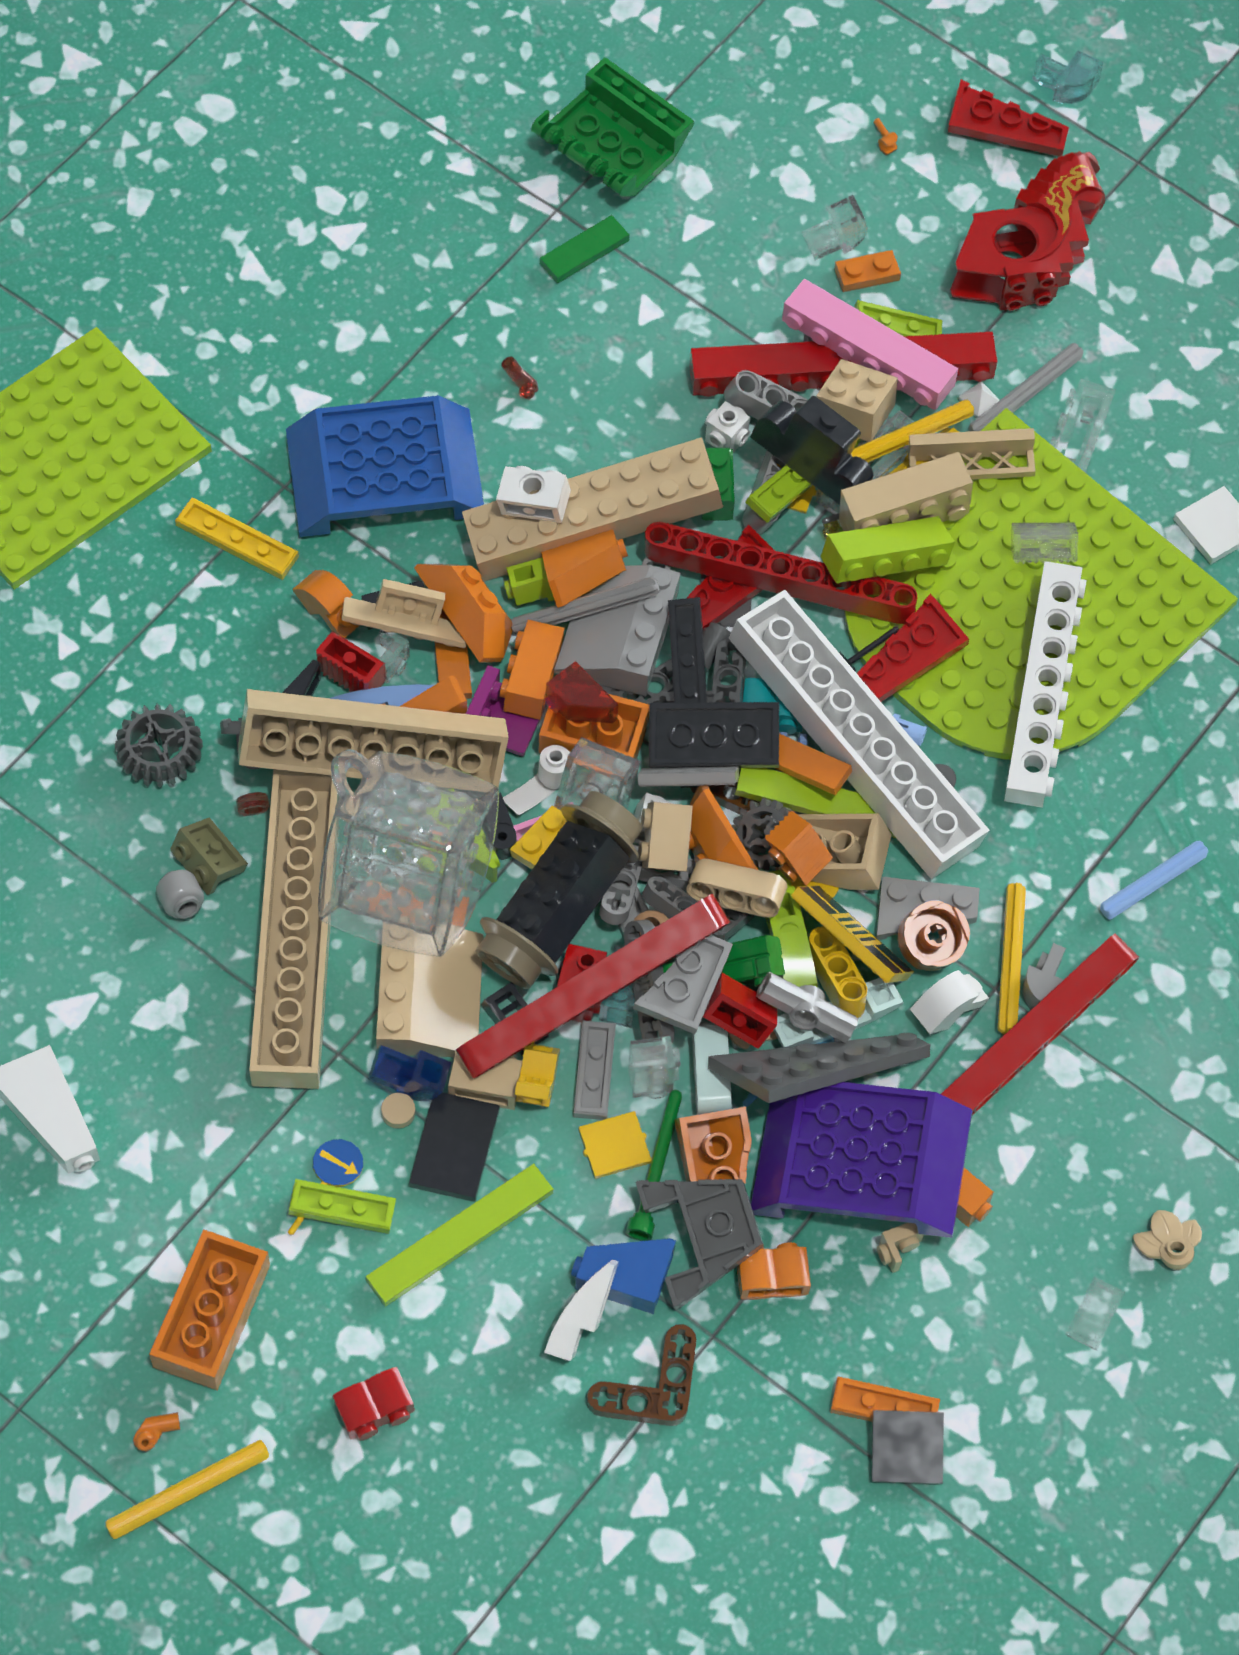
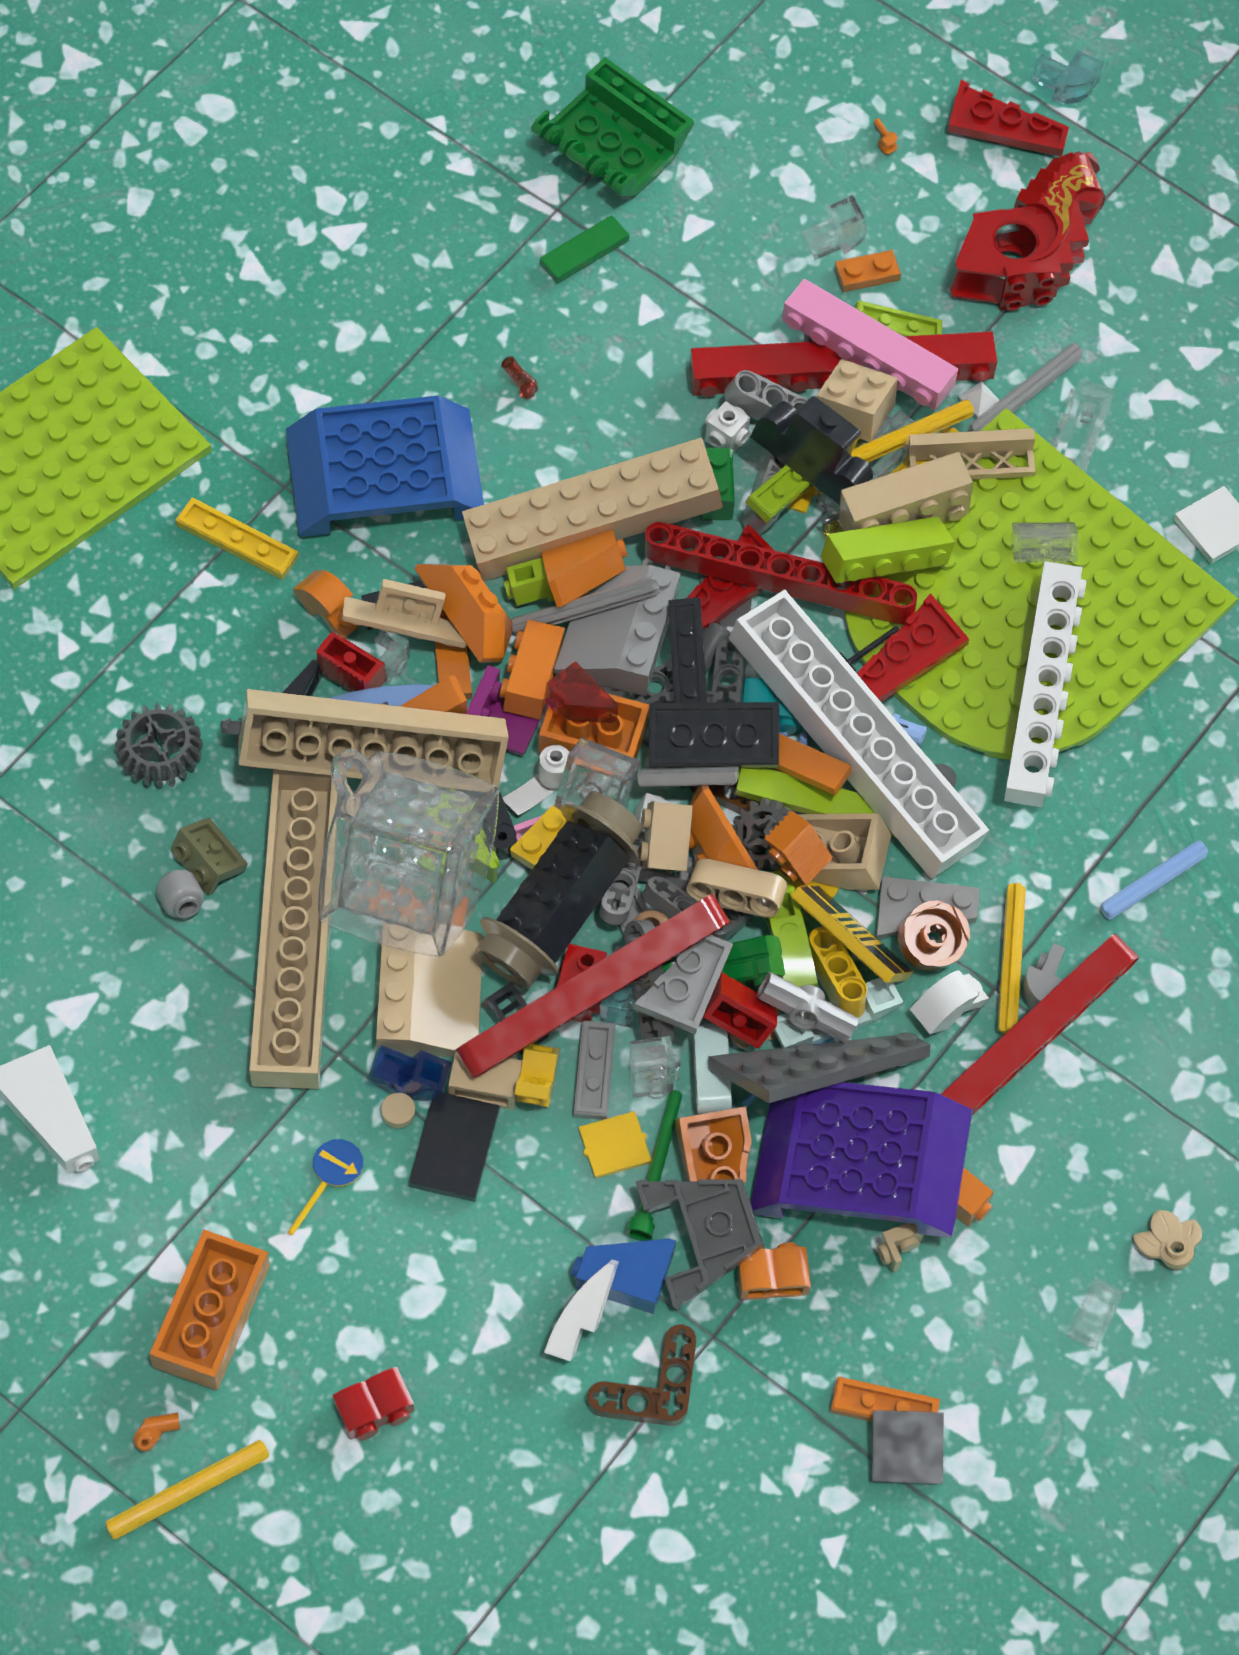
clear red tile [236,792,270,816] -> none
lime tile [288,1179,396,1234] -> none
lime tile [365,1163,554,1307] -> none
white brick [496,466,571,523] -> none

